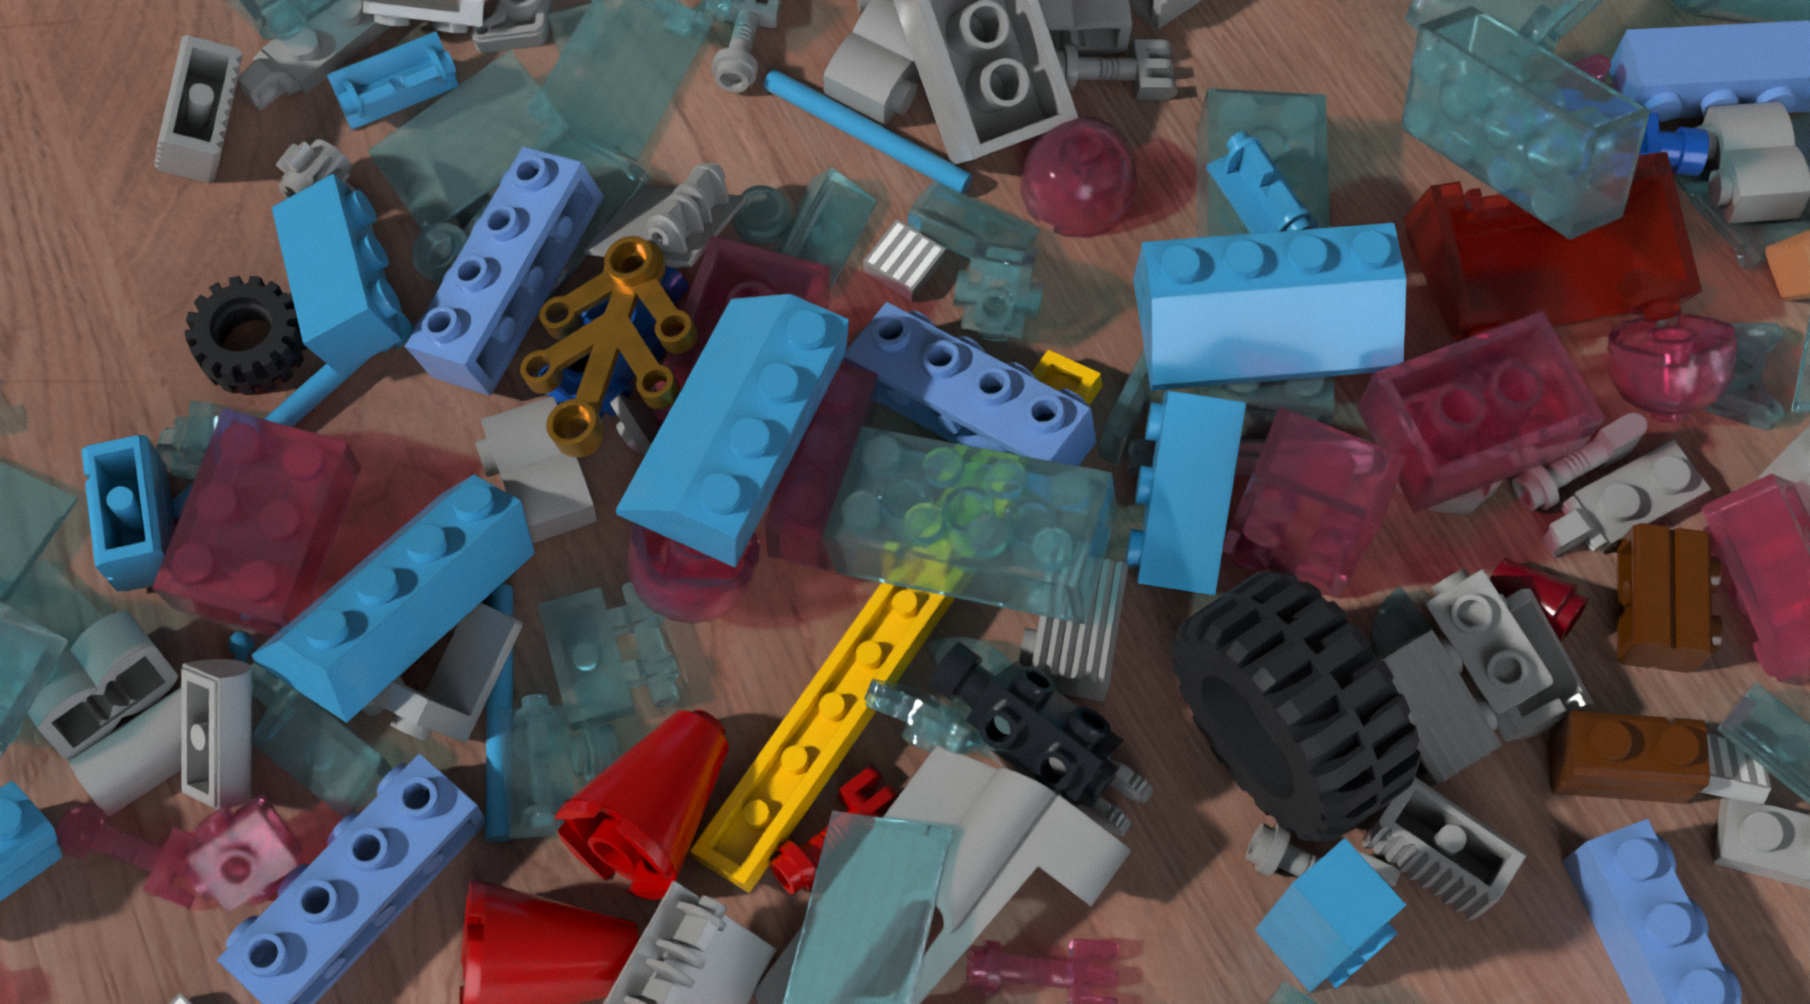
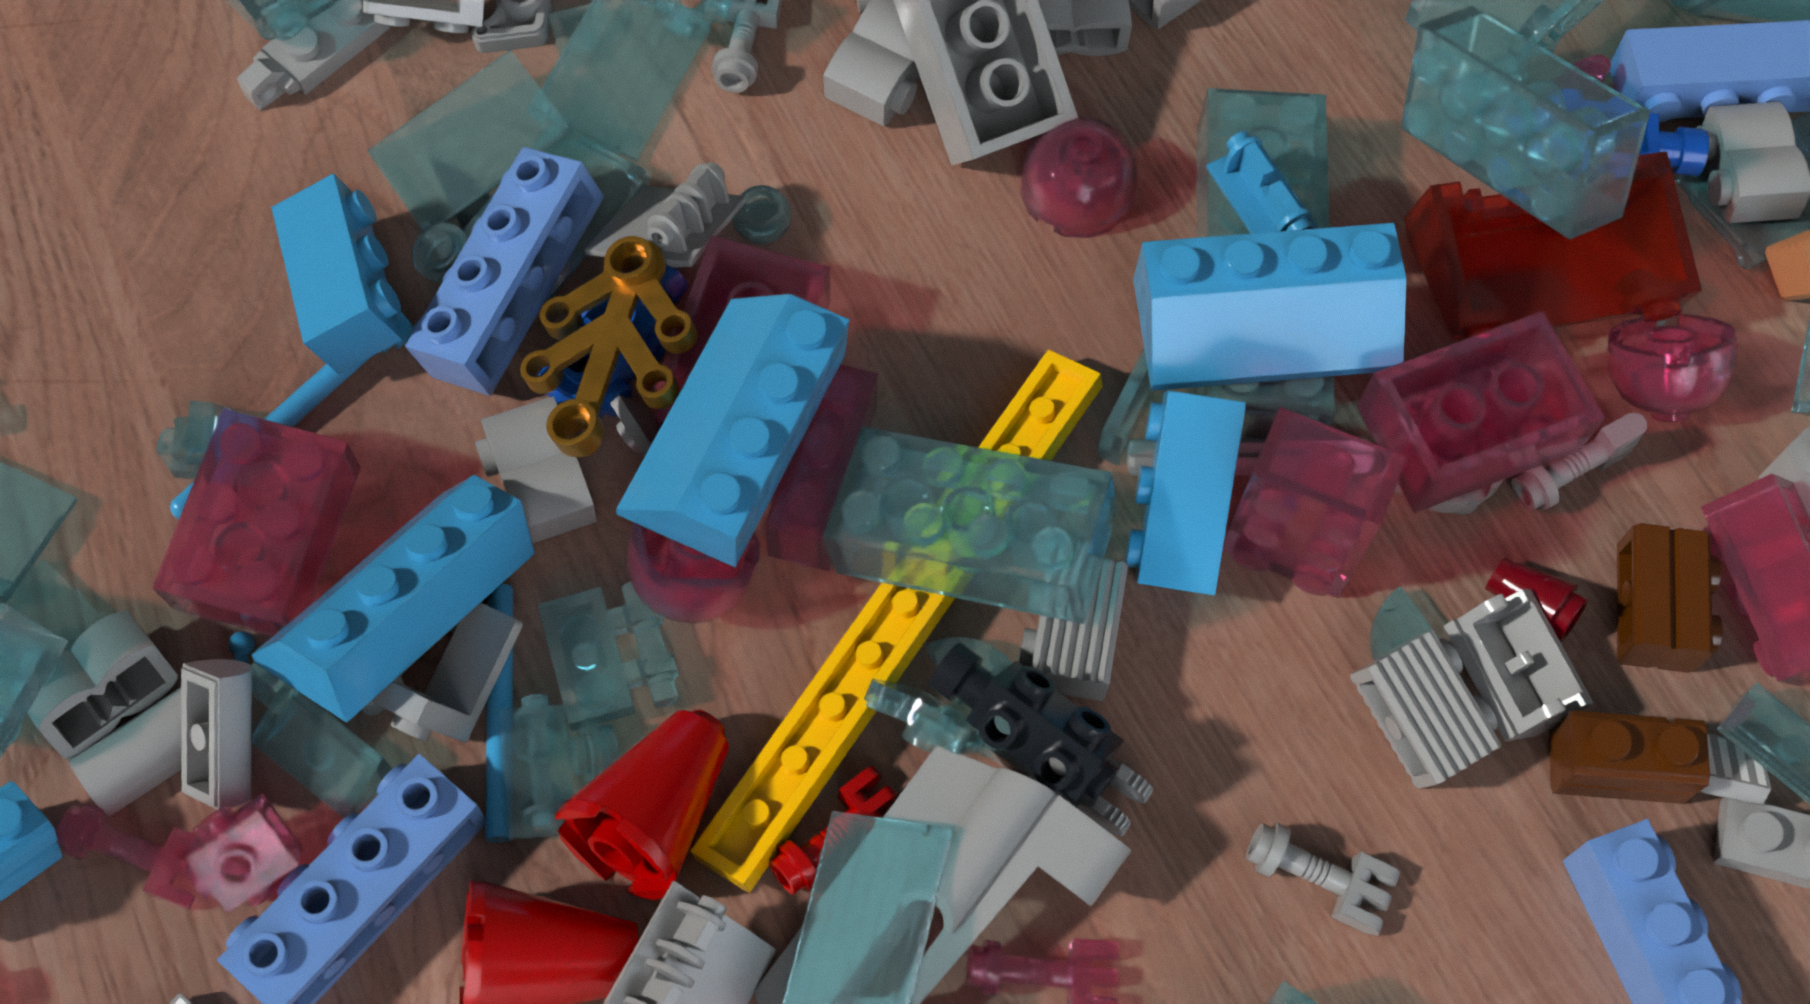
dark azure brick [81,435,182,592] -> none
light grey brick [154,35,243,183] -> none
black tyre [185,276,308,395] -> none
light grey gear [276,139,355,198] -> none
dark azure hinge [326,31,459,130] -> none
dark azure bar [763,69,973,195] -> none
clear light blue slope [763,167,878,297] -> none
medium blue brick [843,302,1097,498] -> none
light grey tile [863,219,946,302] -> none
clear light blue slope [908,181,1040,279] -> none
clear light blue brick [953,241,1044,341] -> none
light grey hinge [1055,39,1177,101] -> none
black tyre [1171,571,1421,842] -> none
dark azure brick [1255,838,1406,993] -> none
light grey brick [1361,777,1528,920] -> none
light grey bracket [1425,568,1553,714] -> none
light grey hinge [1539,440,1711,558] -> none
clear light blue piece [1698,322,1785,430] -> none

